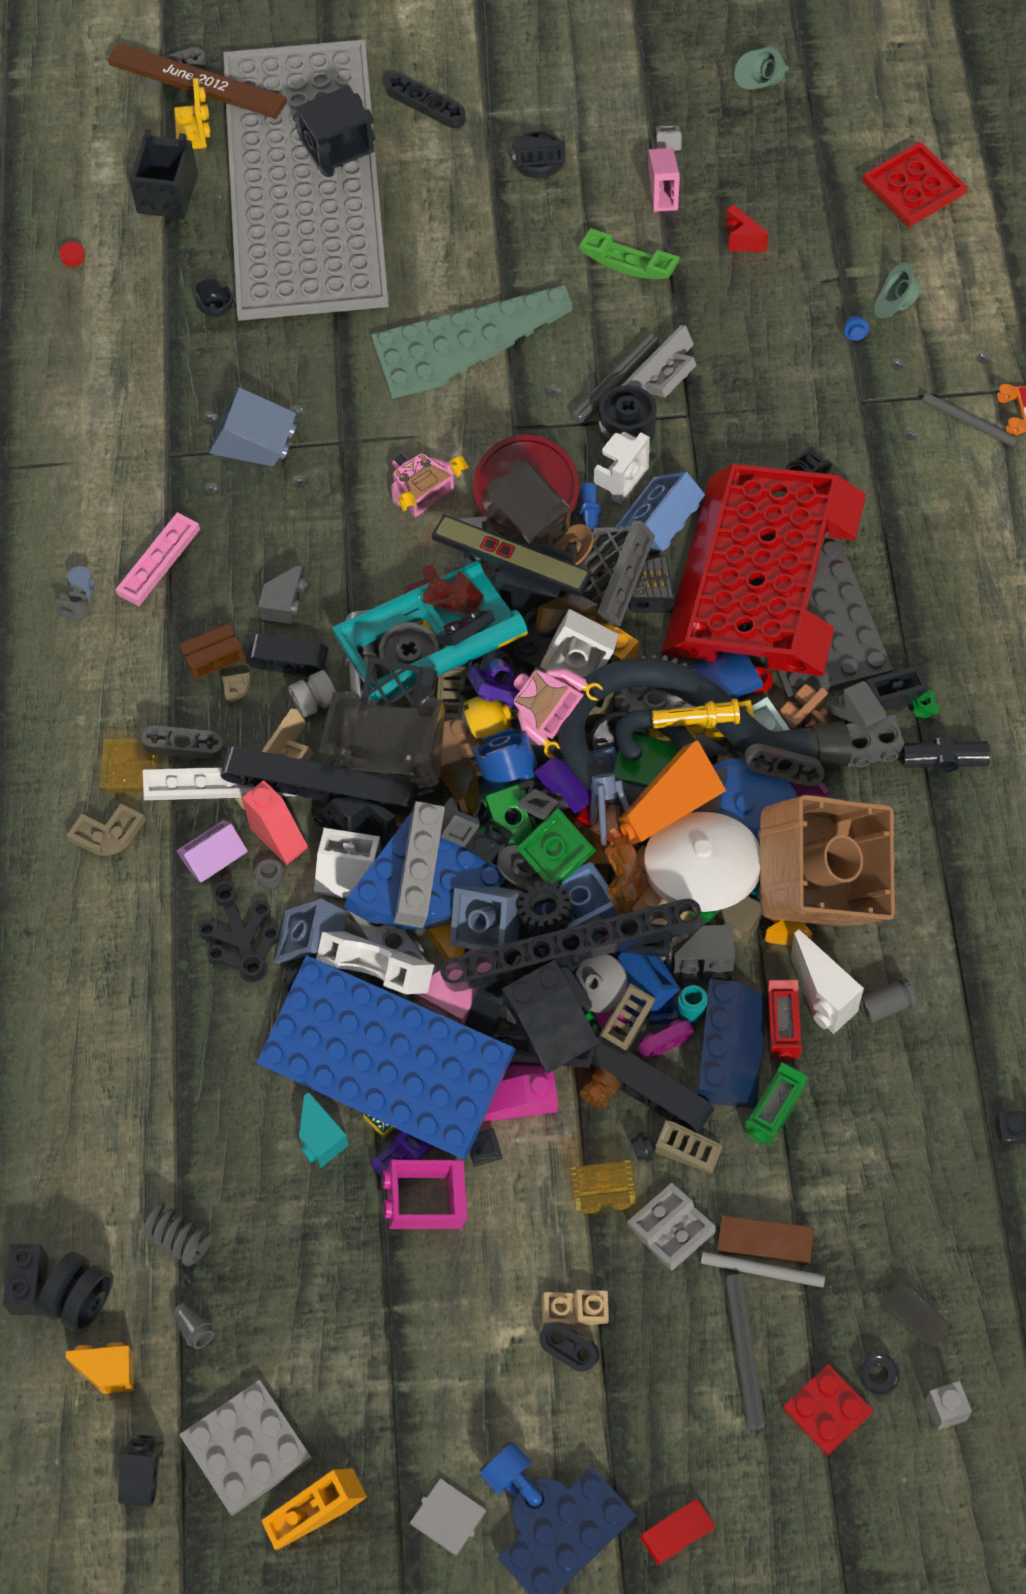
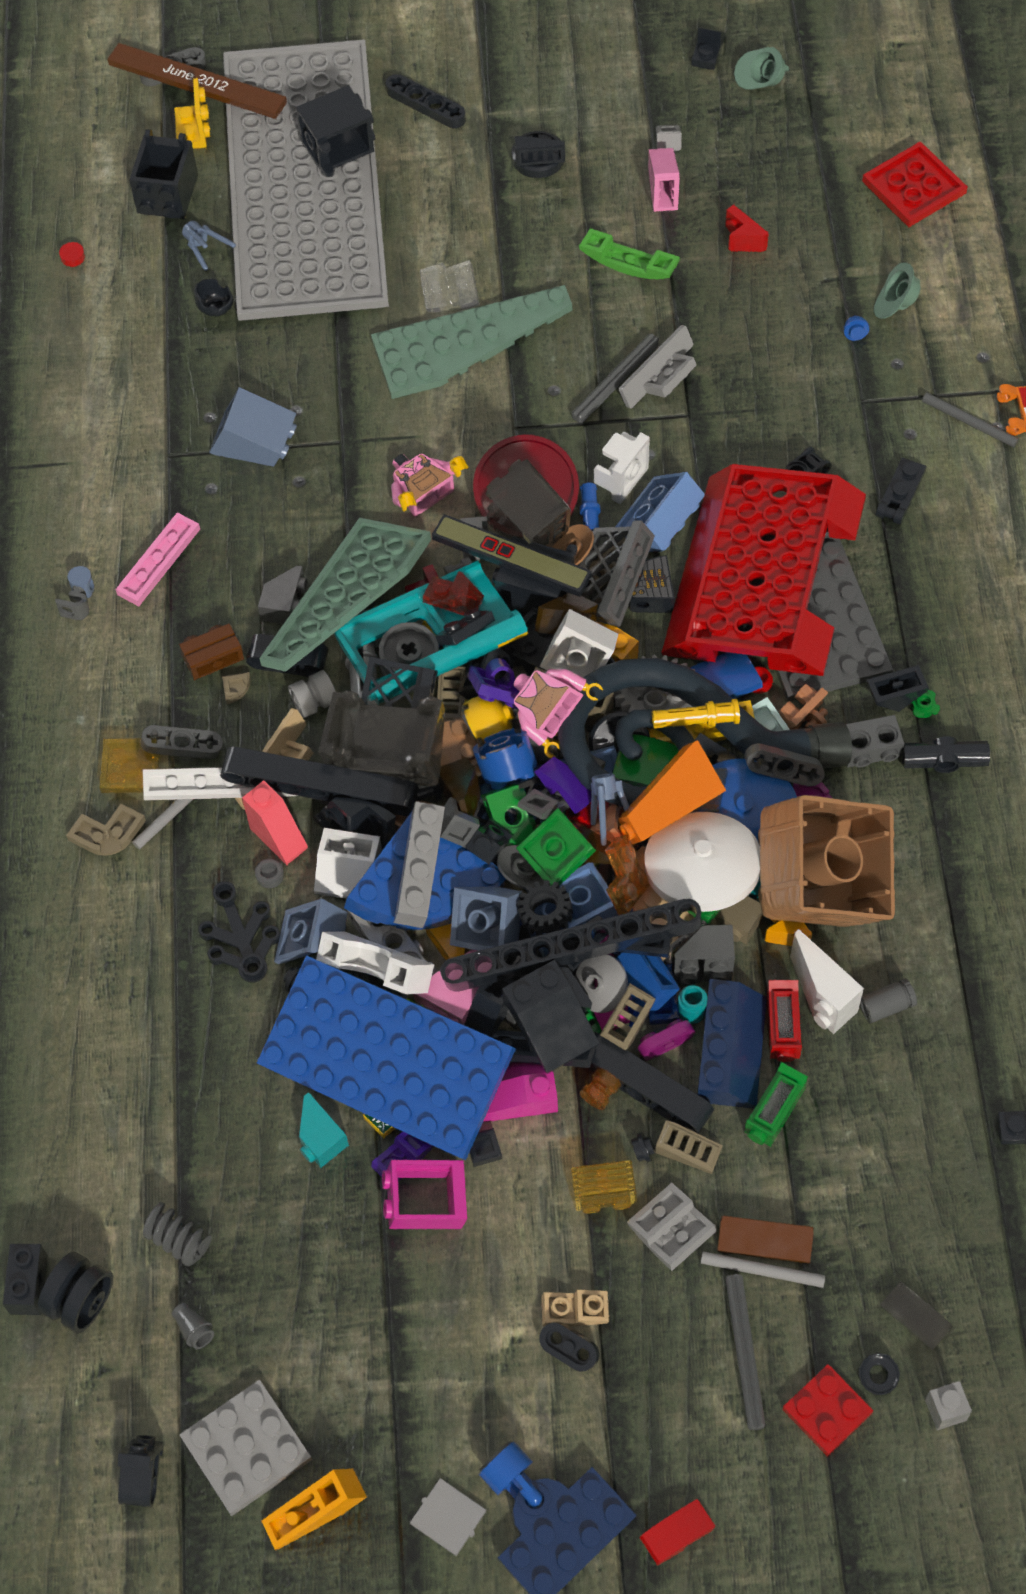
light orange slope [66,1342,134,1394] -> none
lavender brick [177,820,248,883] -> none
black wheel [599,385,657,445] -> none
dark grey slope [827,681,886,727] -> none
none -> light grey bar [132,799,193,850]
none -> sand blue plant [182,221,236,271]
none -> sand green wing [259,518,432,672]
none -> clear slope [420,260,480,312]
none -> black slope [691,28,726,70]
none -> black plate [875,457,927,525]

